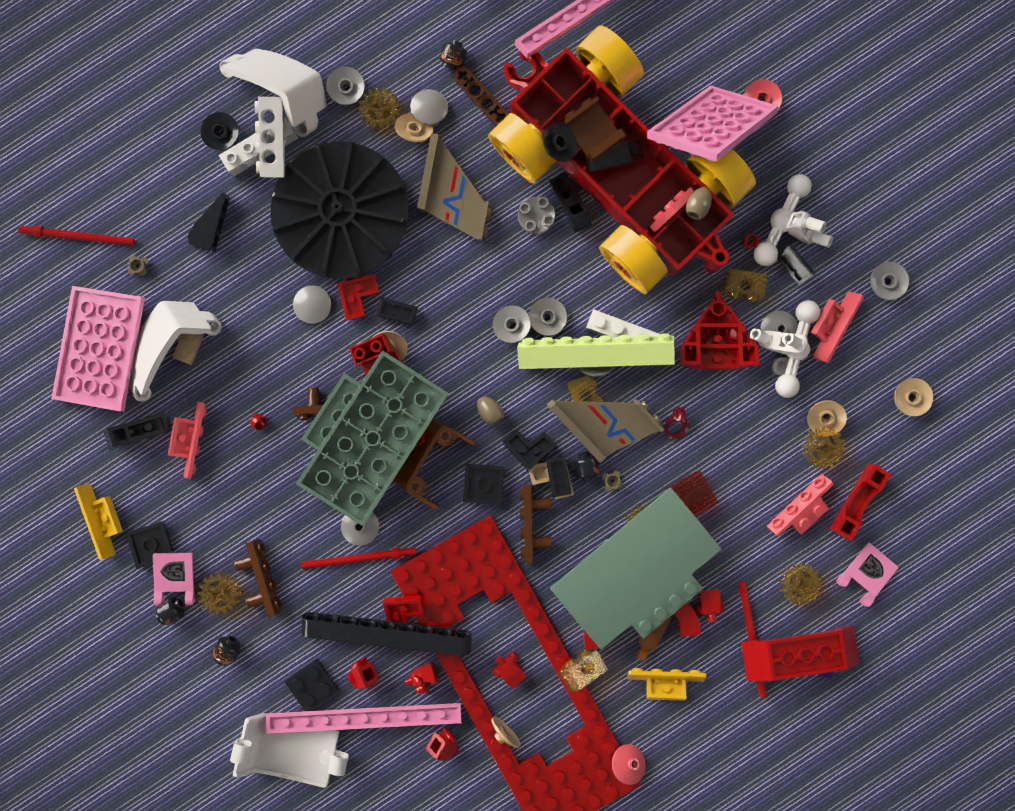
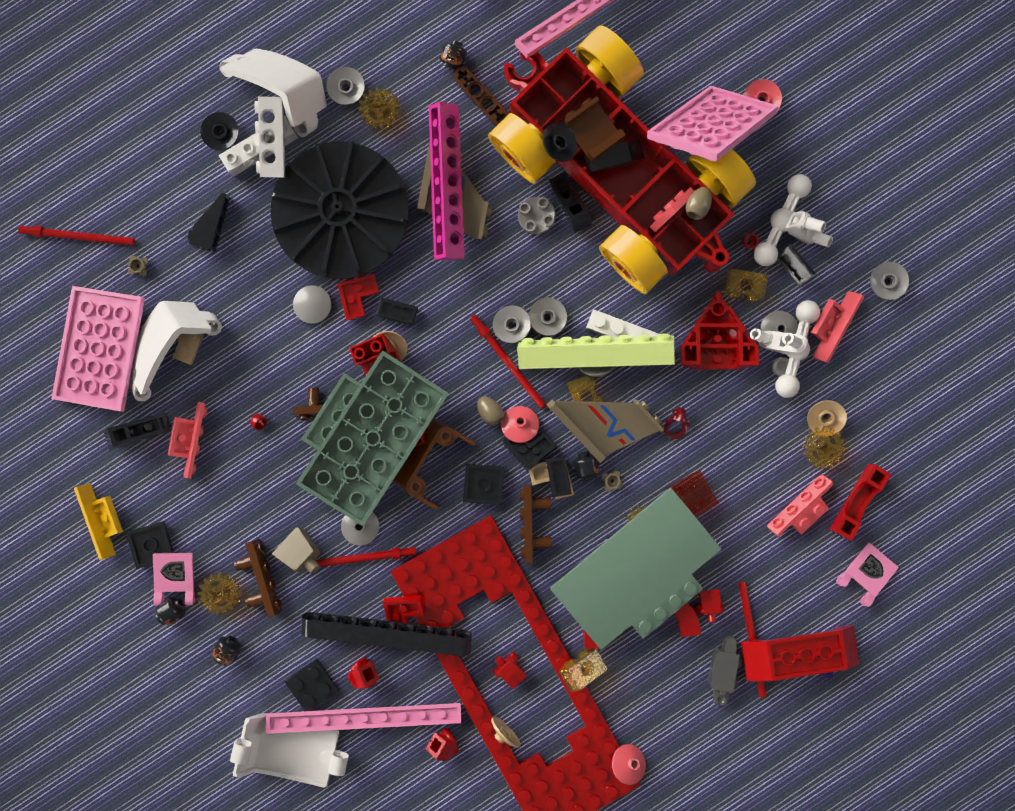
tan dish [395,113,433,142] -> none
red piece [405,663,440,694] -> none
light grey dish [410,89,448,126] -> none
yellow bracket [627,668,706,701] -> none
dark orange plate [636,616,672,661] -> none
clear yellow gear [779,563,823,606] -> none
tan dish [894,378,933,416] -> none
none -> torso [272,527,320,574]
none -> dark pink brick [429,102,465,261]
none -> red bar [470,314,546,409]
none -> coral dish [501,406,539,443]
none -> dark grey hinge [708,635,742,706]

